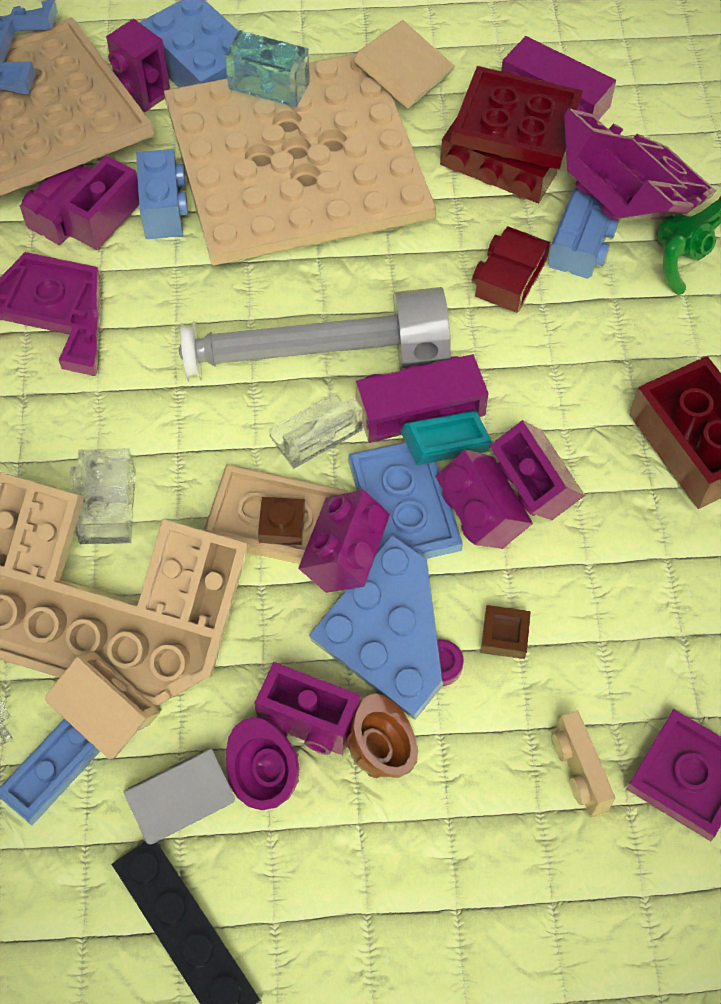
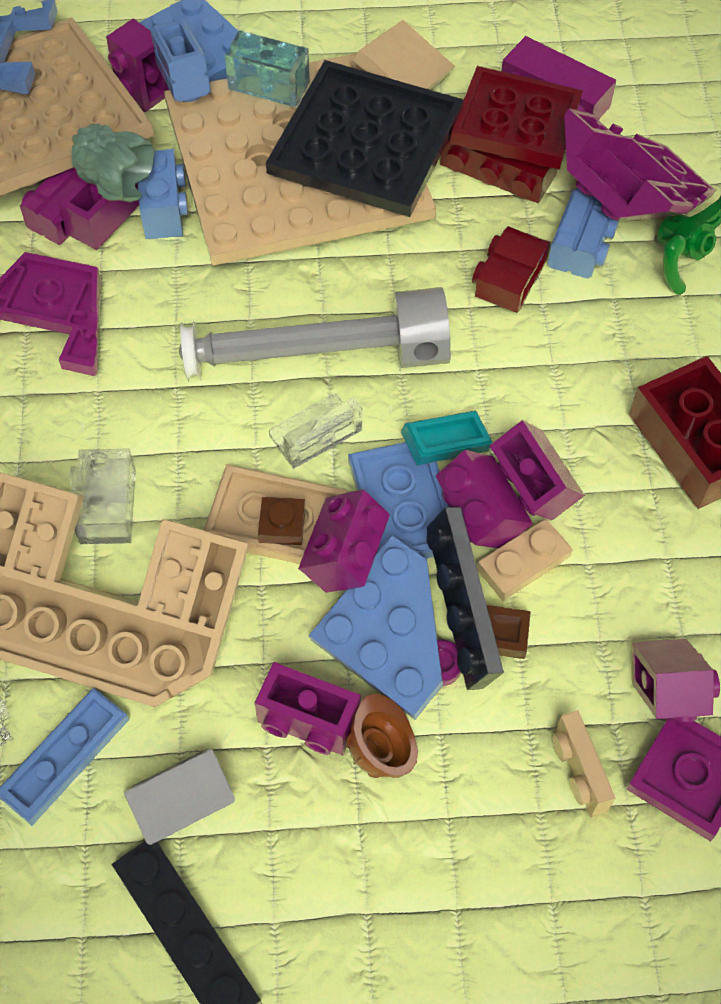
tan panel [45,652,161,759] -> none
magenta piece [226,717,299,811] -> none
magenta brick [356,354,489,443] -> none
none -> sand green hair [71,123,155,202]
none -> medium blue brick [150,19,211,102]
none -> black plate [266,60,464,217]
none -> black plate [426,507,504,690]
none -> tan plate [477,518,573,601]
none -> brick [632,639,720,722]

